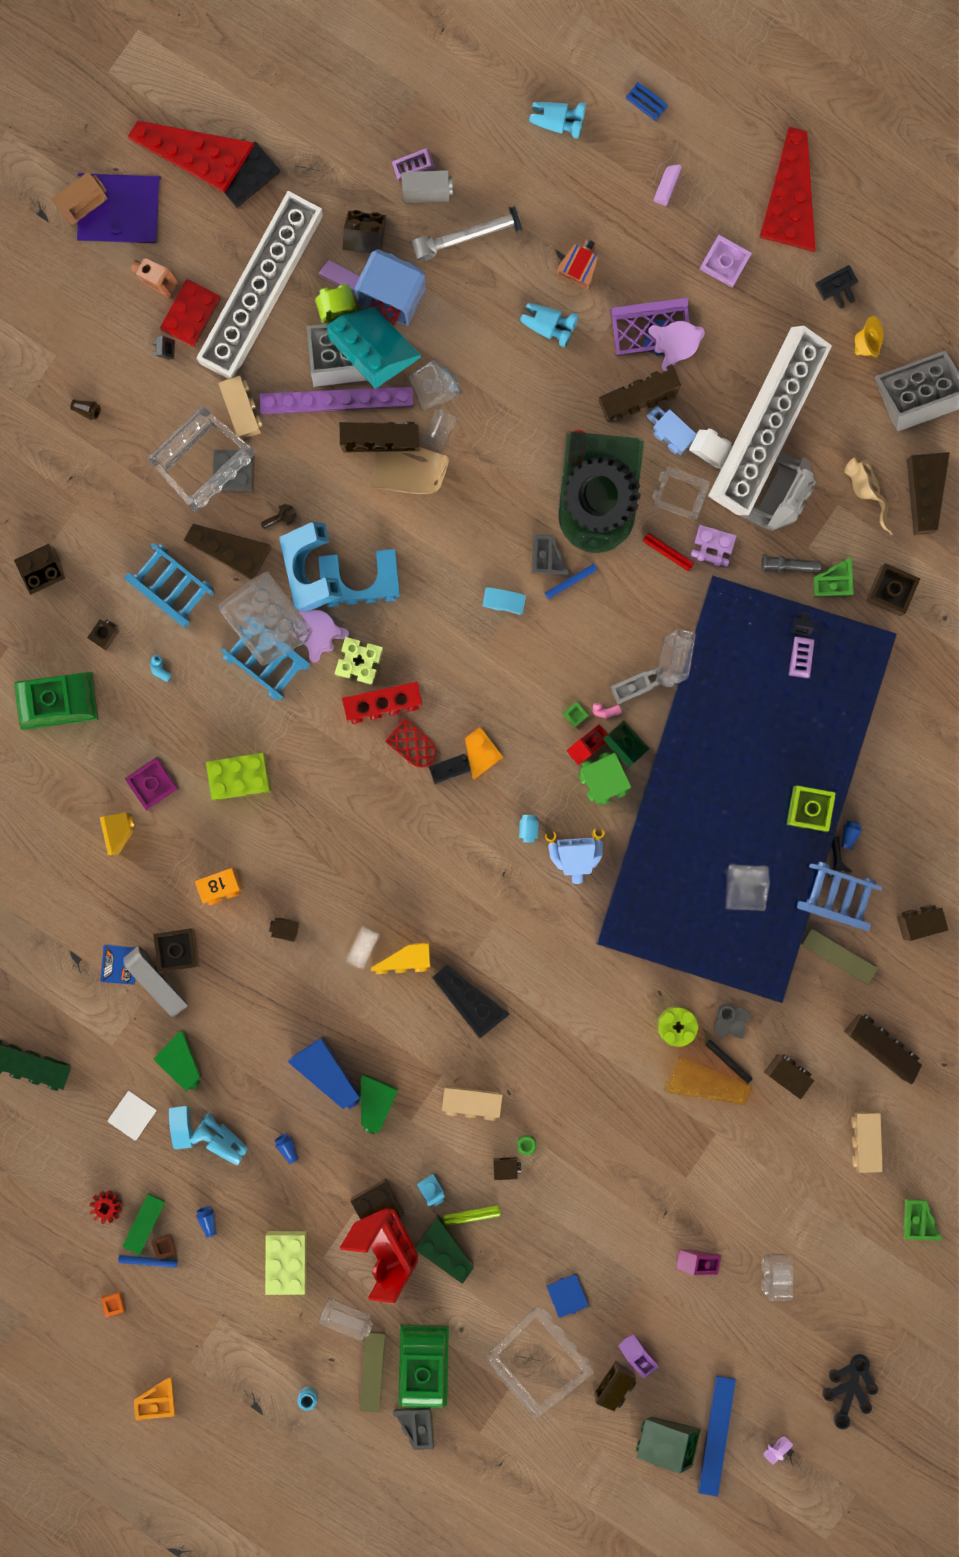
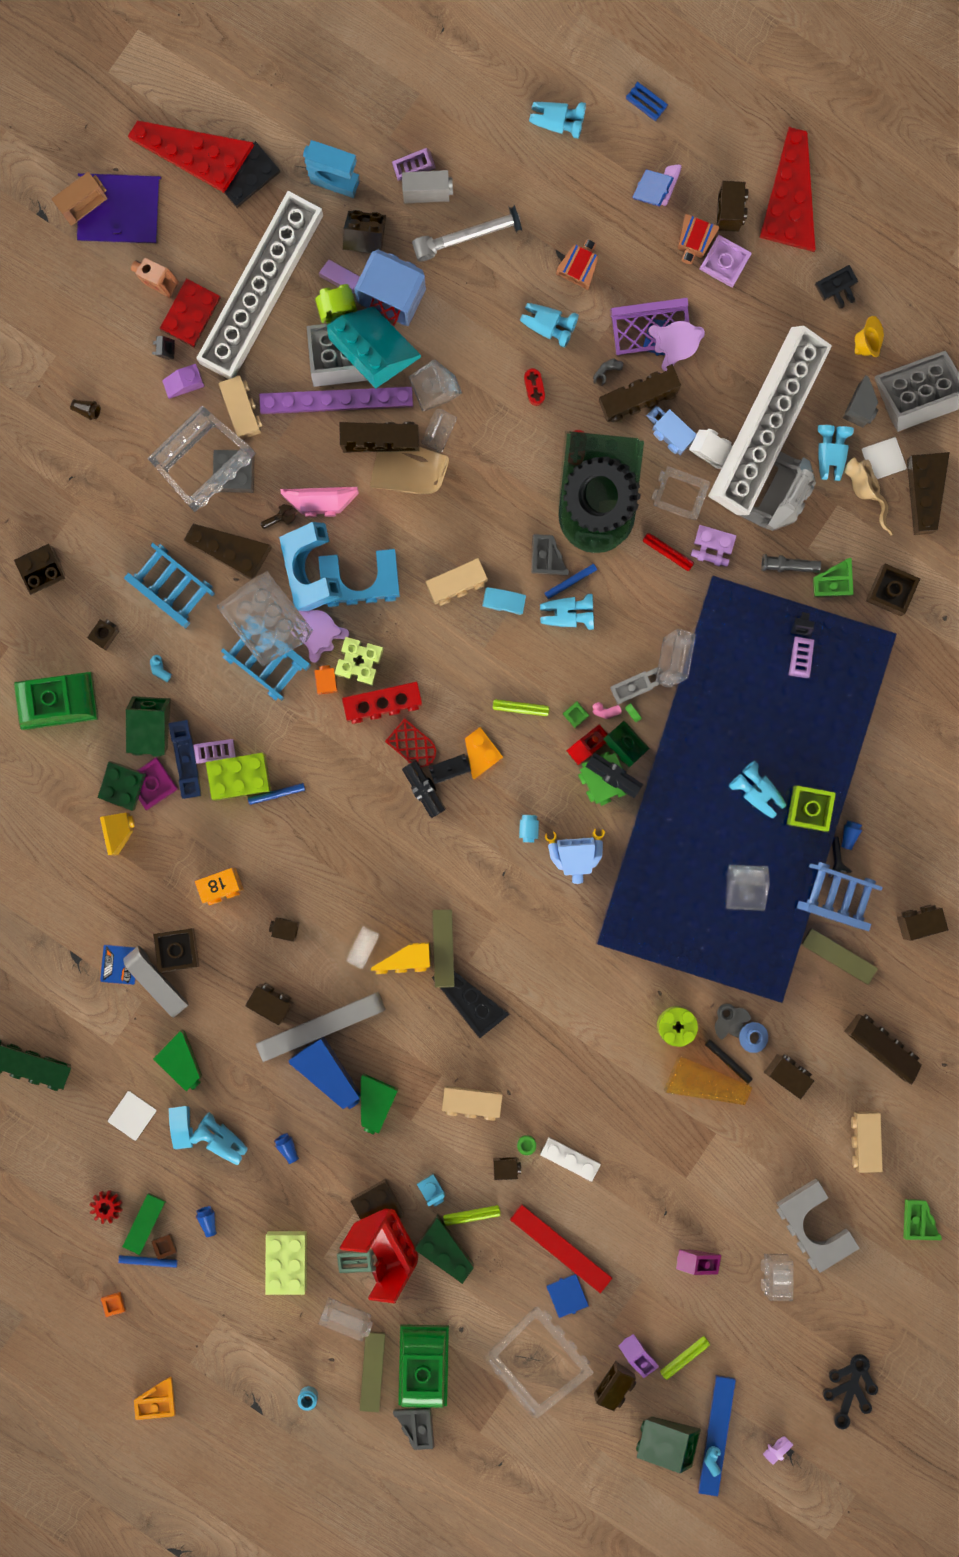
none -> dark green plate [97,761,146,811]
none -> dark green slope [126,696,171,757]
none -> medium lavender slope [162,364,205,399]
none -> dark blue slope [168,720,201,799]
none -> lavender slope [193,739,236,764]
none -> dark brown brick [245,983,293,1026]
none -> blue bar [248,783,305,805]
none -> light grey beam [255,992,386,1062]
none -> bright pink wedge [280,487,359,518]
none -> dark azure arch [303,140,360,198]
none -> orange brick [315,665,338,695]
none -> sand green tile [337,1251,376,1273]
none -> black piece [402,760,446,818]
none -> tan brick [426,558,488,606]
none -> olive tile [432,910,454,988]
none -> lime axle [493,699,549,716]
none -> red tile [510,1204,613,1294]
none -> red beam [524,368,545,406]
none -> medium azure piece [540,594,594,630]
none -> white plate [540,1137,601,1182]
none -> black piece [585,753,643,798]
none -> dark grey piece [593,358,624,386]
none -> bright green tile [625,703,642,722]
none -> piece [632,169,674,207]
none -> lime axle [660,1336,710,1380]
none -> torso [678,214,719,264]
none -> medium azure arm [704,1446,721,1477]
none -> dark brown brick [716,181,749,232]
none -> medium azure piece [729,761,786,819]
none -> medium blue piece [739,1022,768,1053]
none -> light grey arch [776,1179,860,1273]
none -> medium azure piece [817,425,854,481]
none -> dark grey slope [843,375,879,428]
none -> white sticker [862,437,907,479]

